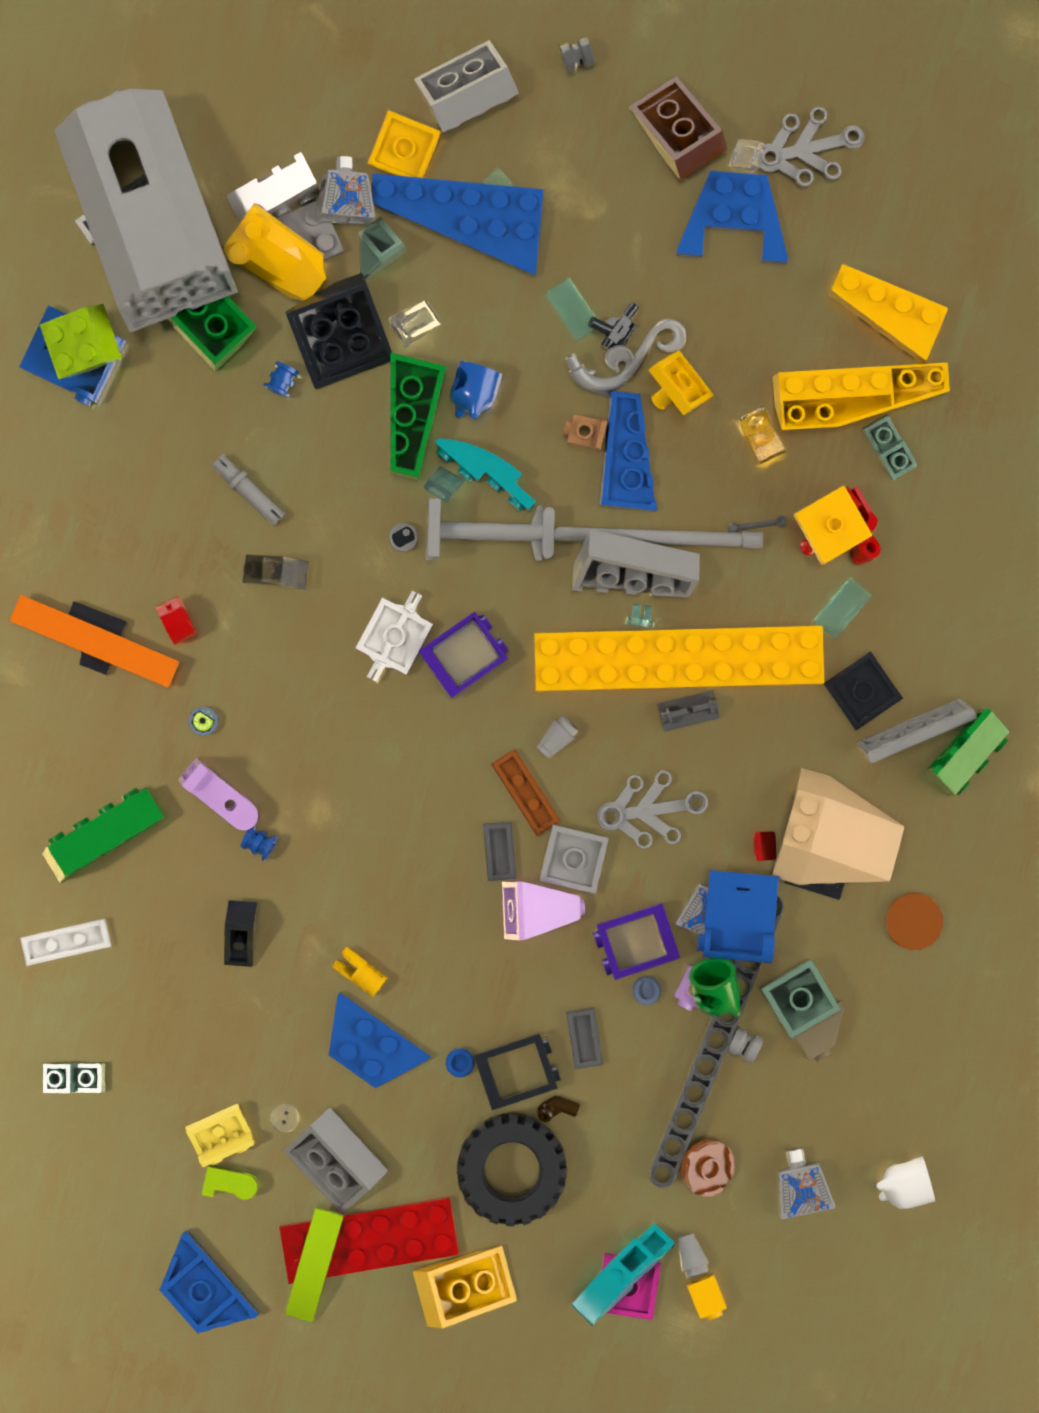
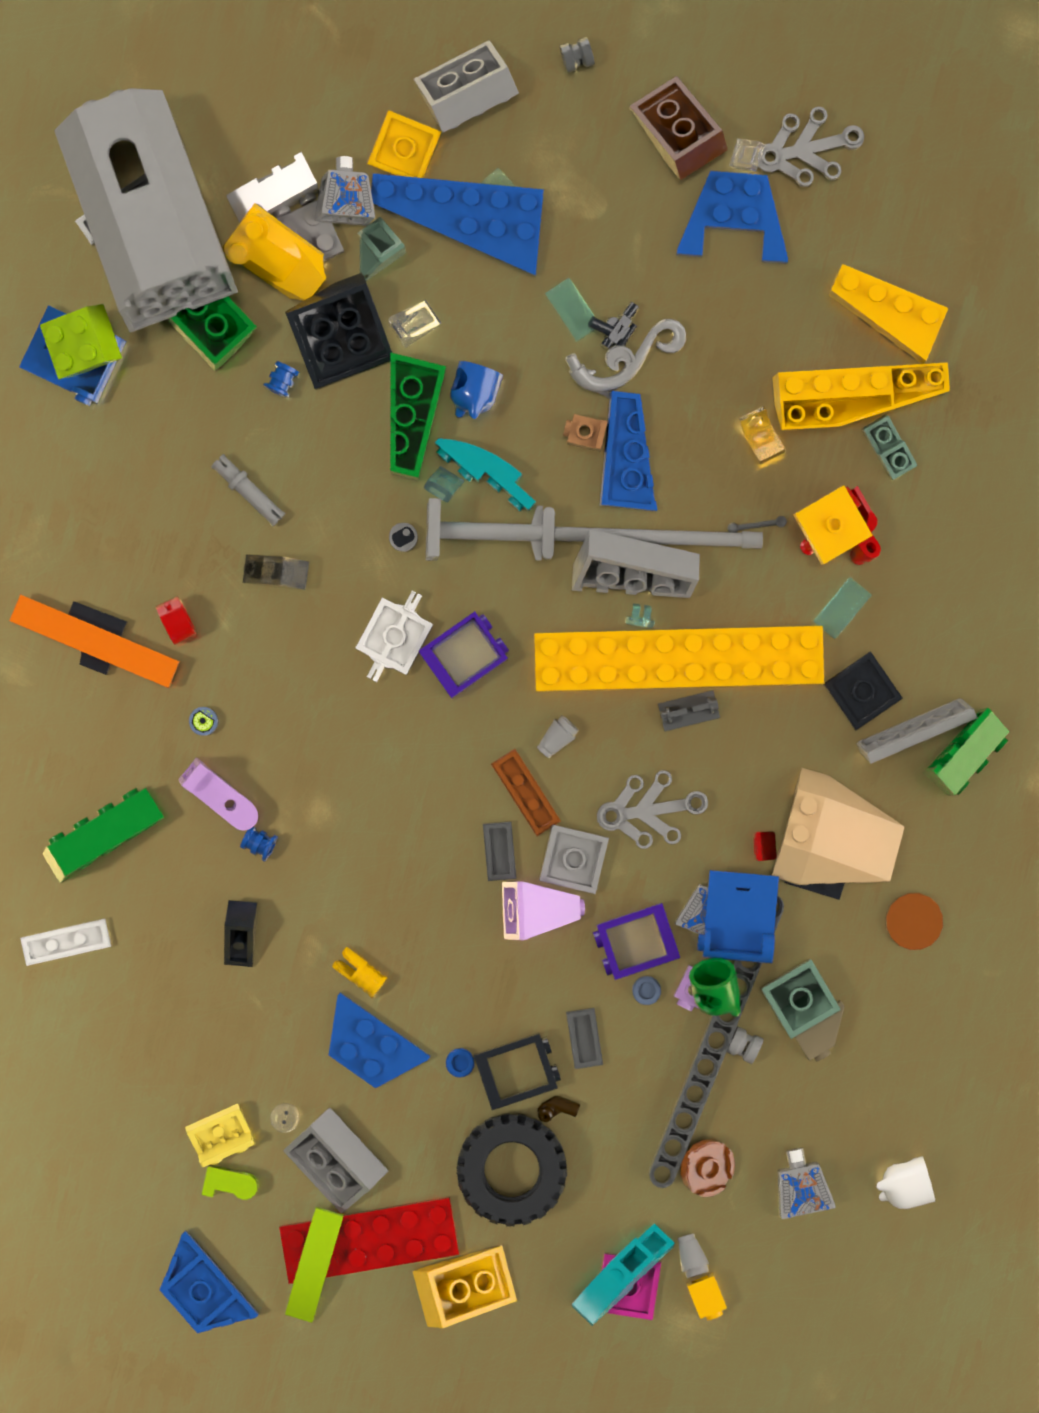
slope [43,1063,105,1093] -> none
yellow tile [648,350,714,415] -> none

